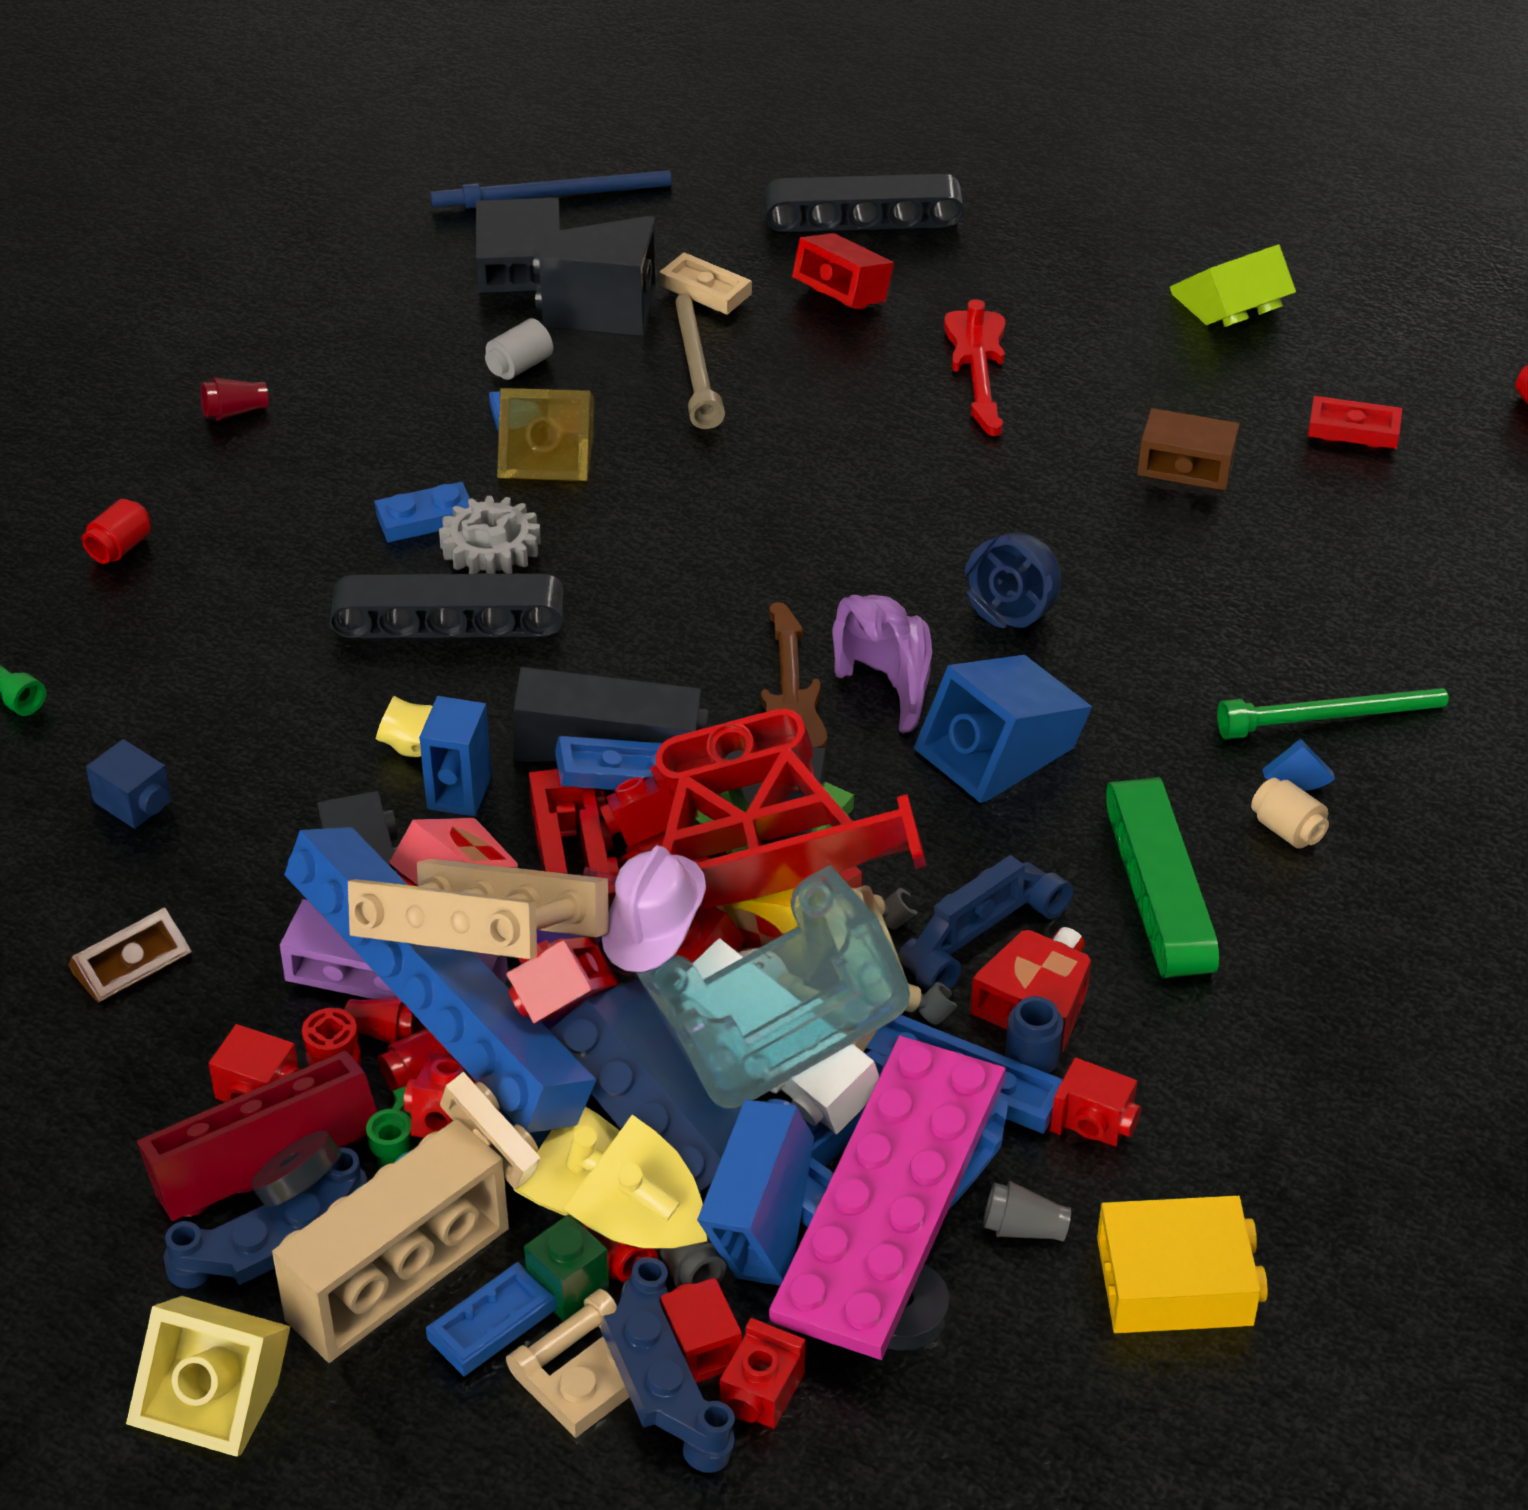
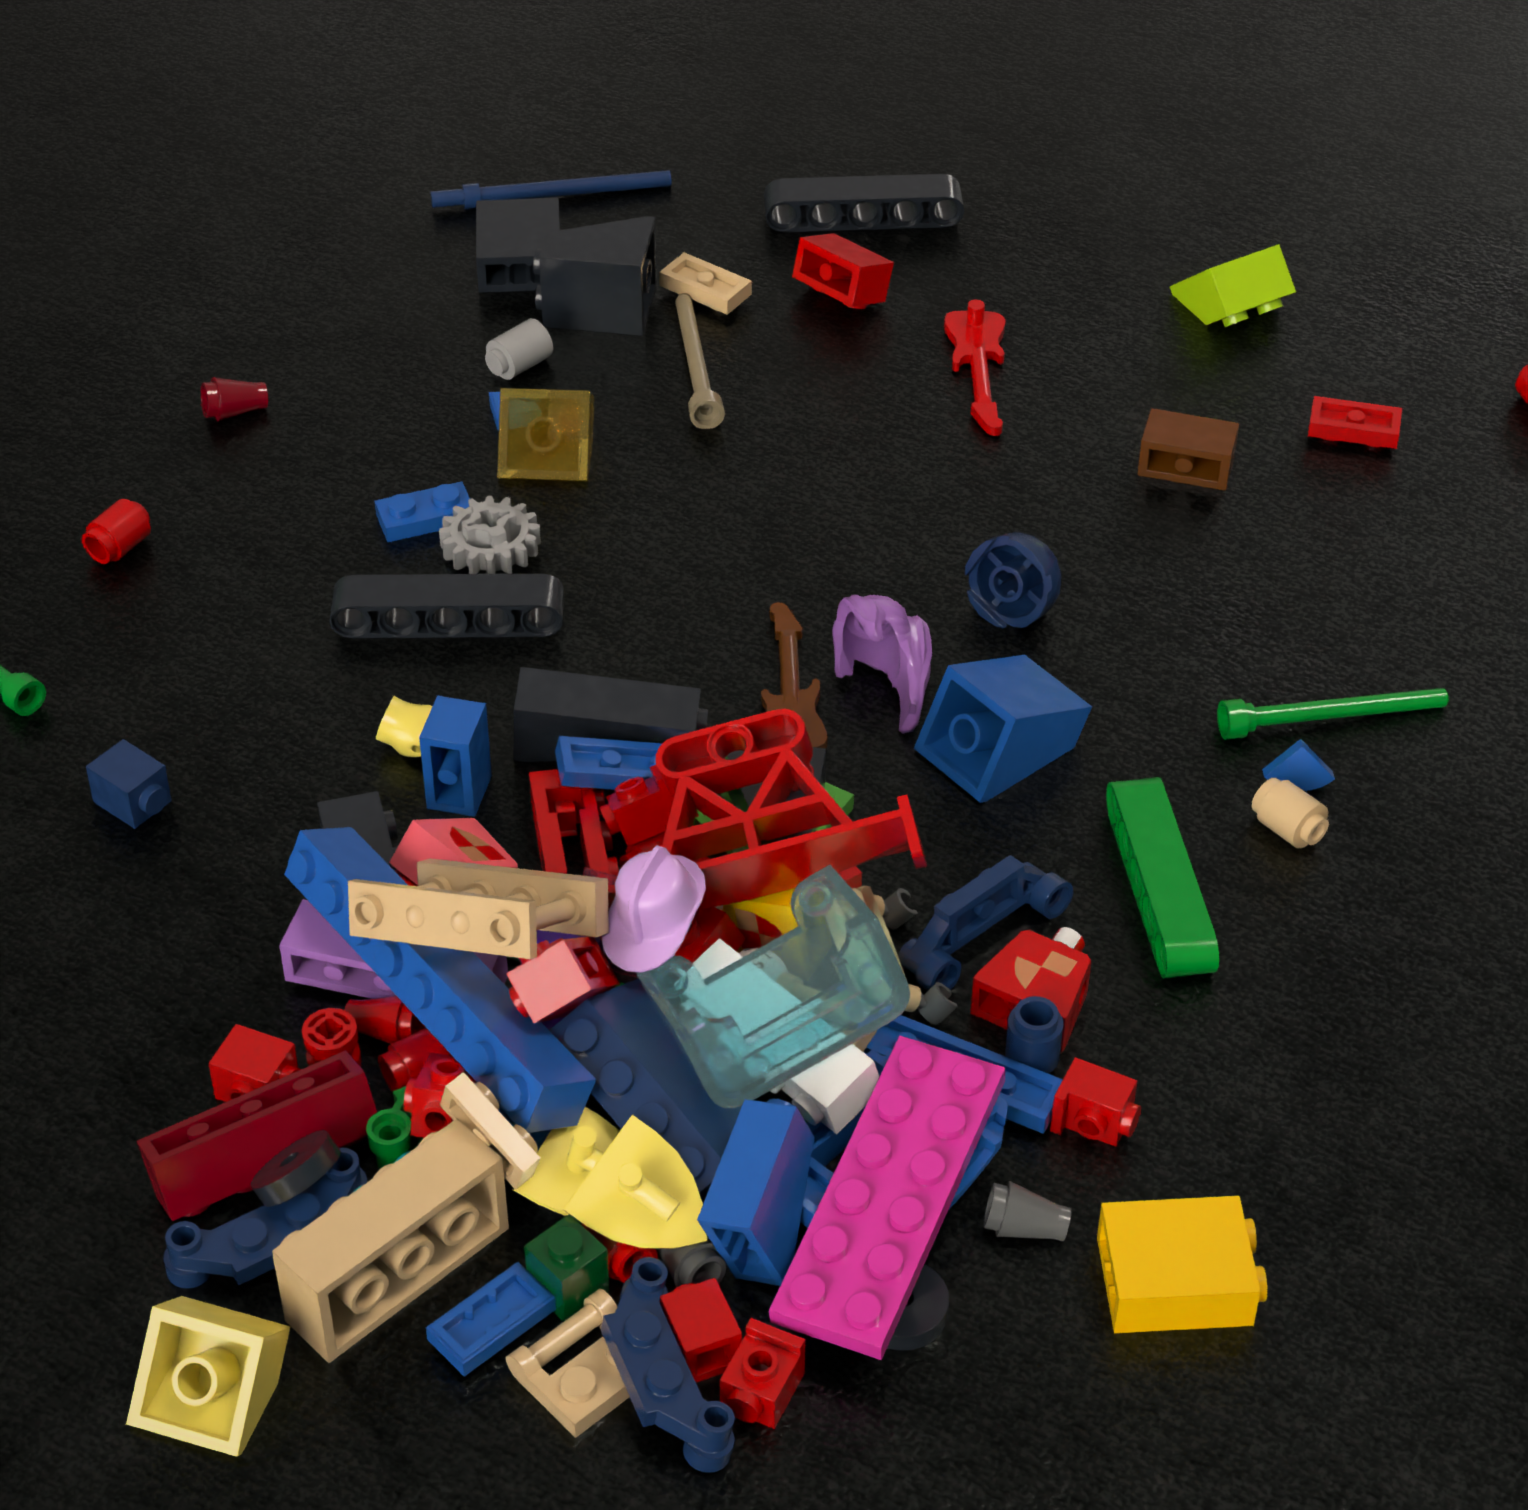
reddish brown slope [68,907,192,1004] -> none

